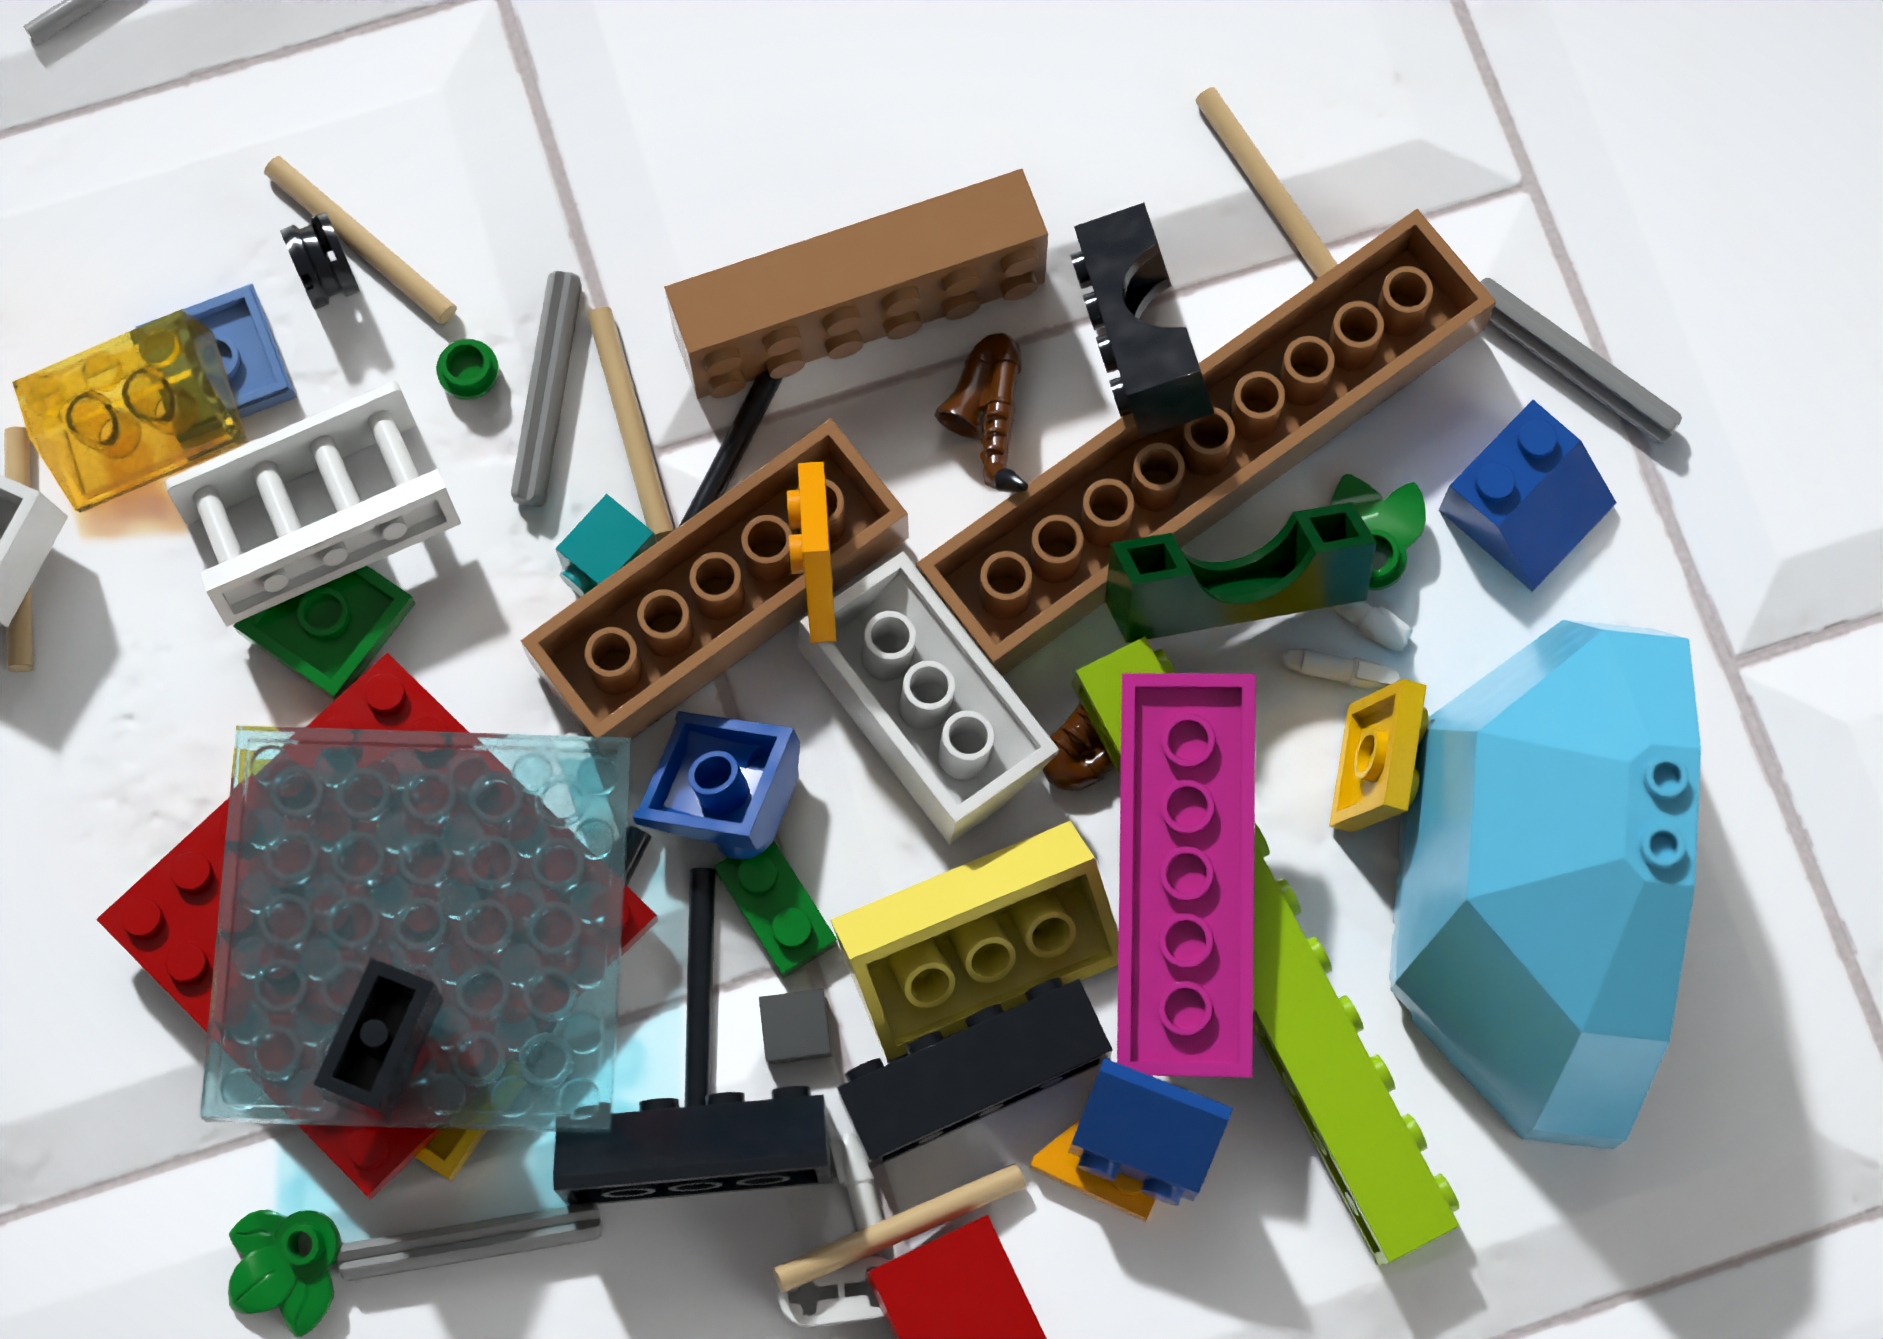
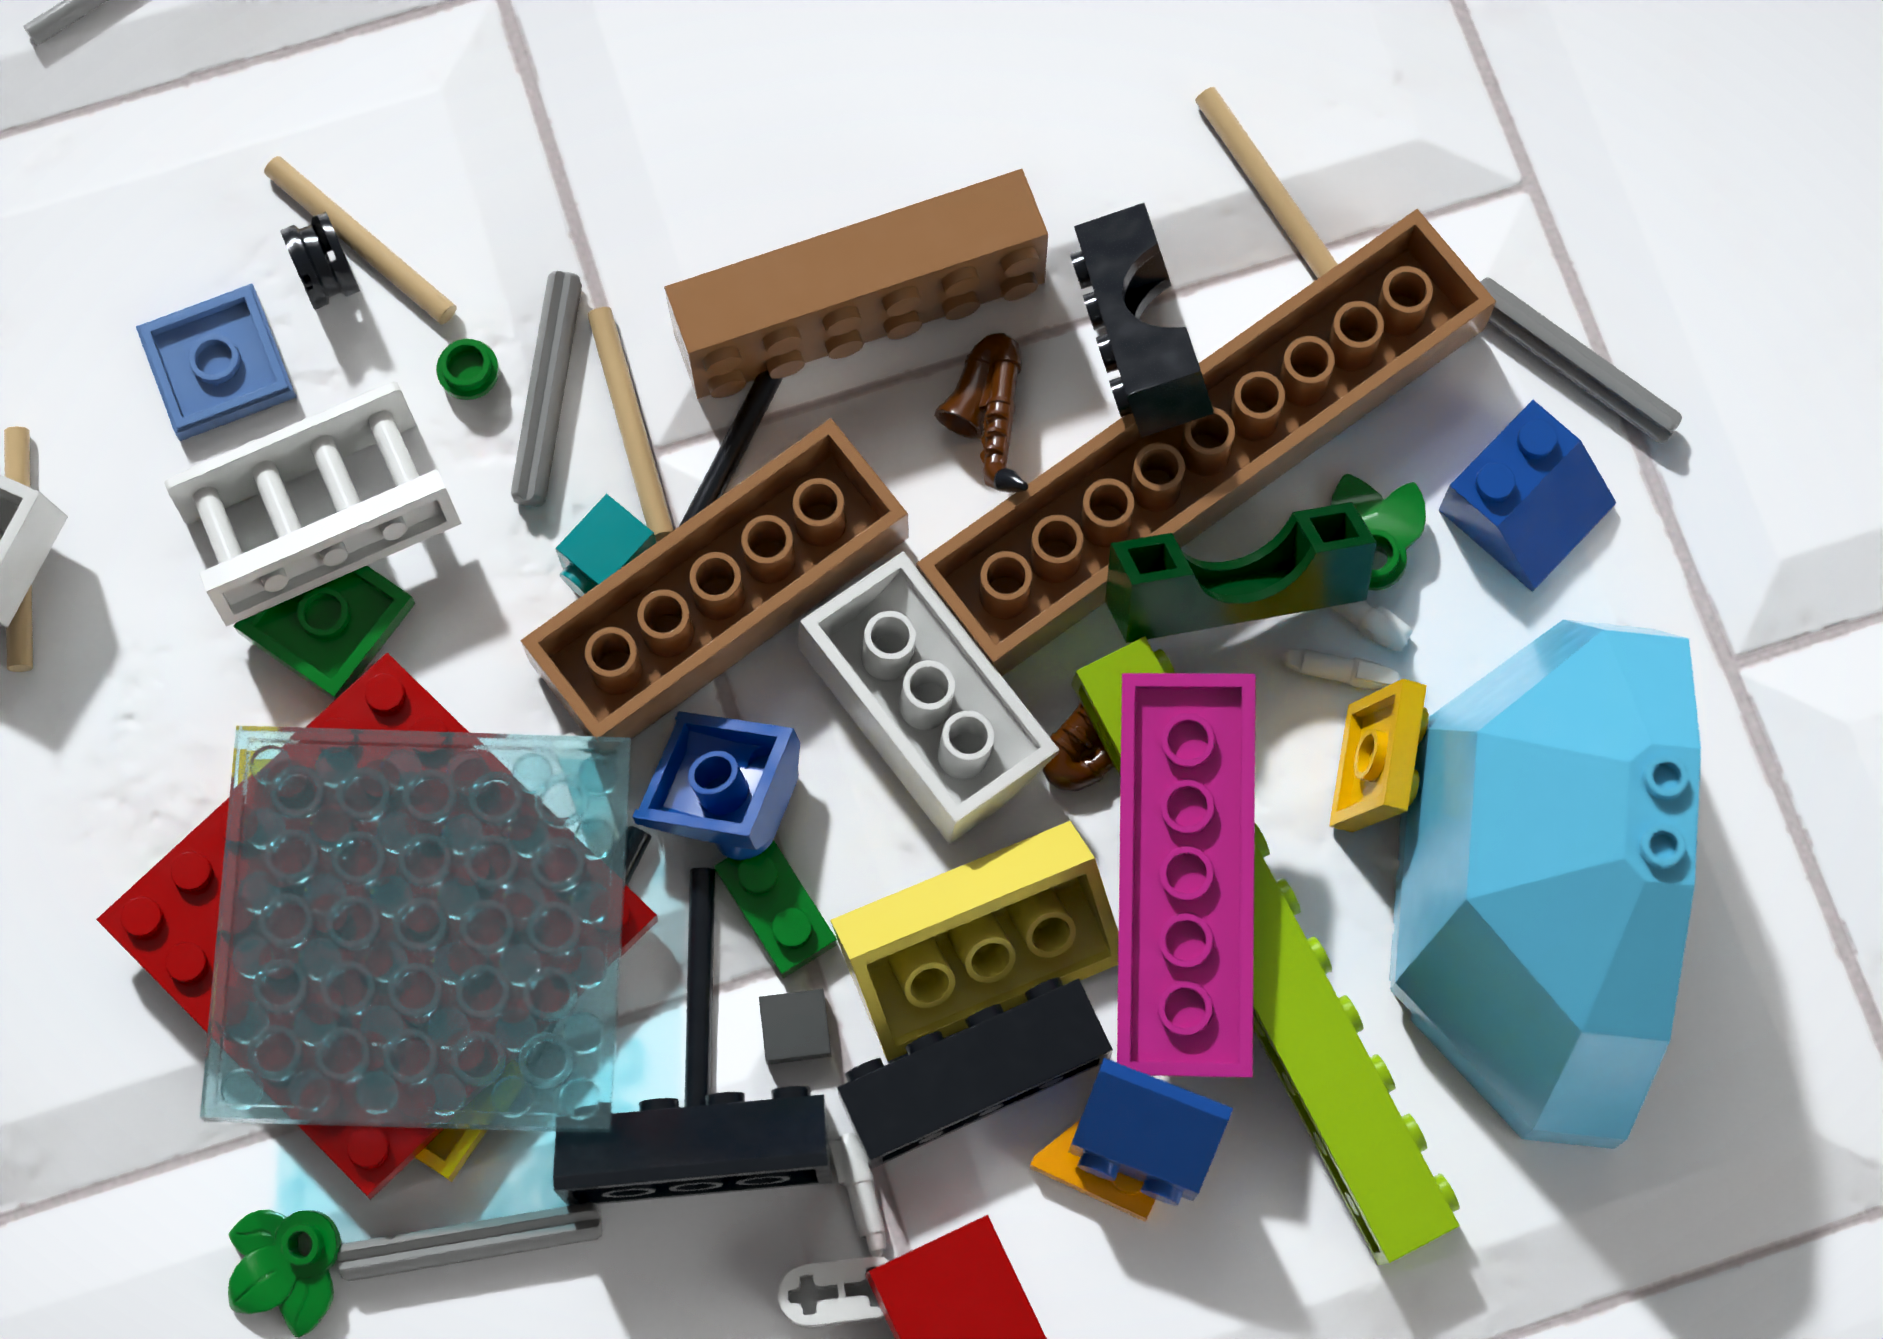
clear yellow slope [12,309,248,513] -> none
black brick [313,958,443,1125] -> none
tan bar [773,1163,1026,1293] -> none
light orange wing [787,461,837,643] -> none

